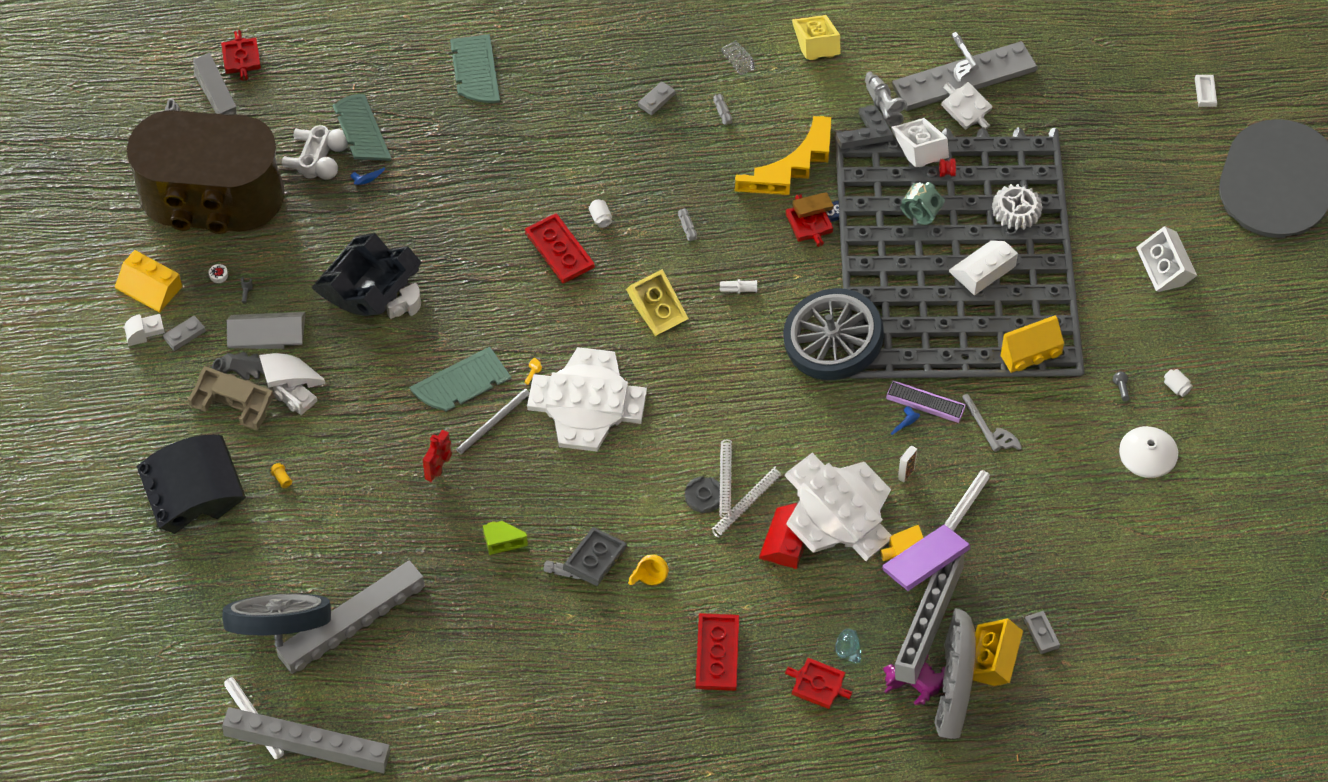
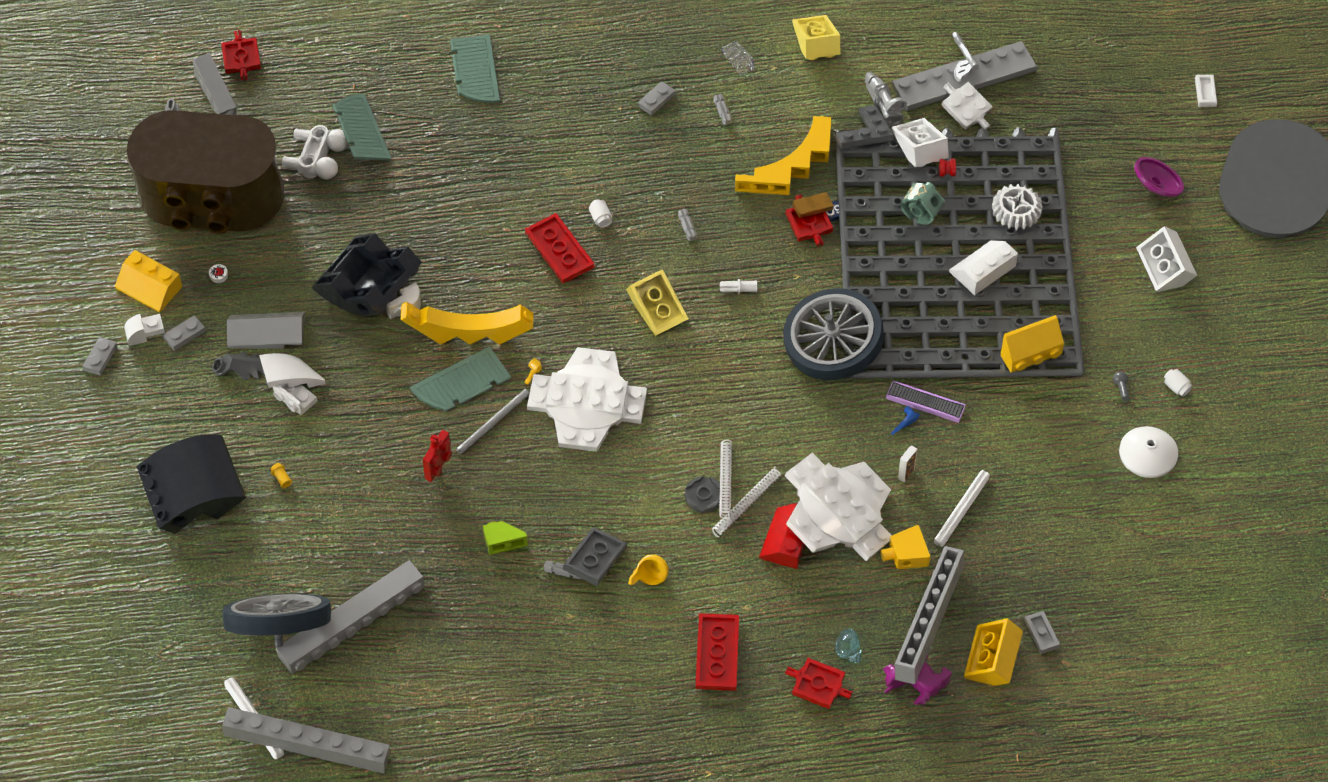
dark tan bracket [187,366,274,431] -> none
dark grey hand [241,277,253,303] -> none
blue bar [351,168,385,185] -> none
tile [882,524,970,591] -> none
light grey brick [934,608,976,739] -> none
light grey piece [962,394,1021,452] -> none
none -> light grey plate [82,337,117,376]
none -> yellow arch [401,302,534,345]
none -> magenta dish [1134,157,1184,197]

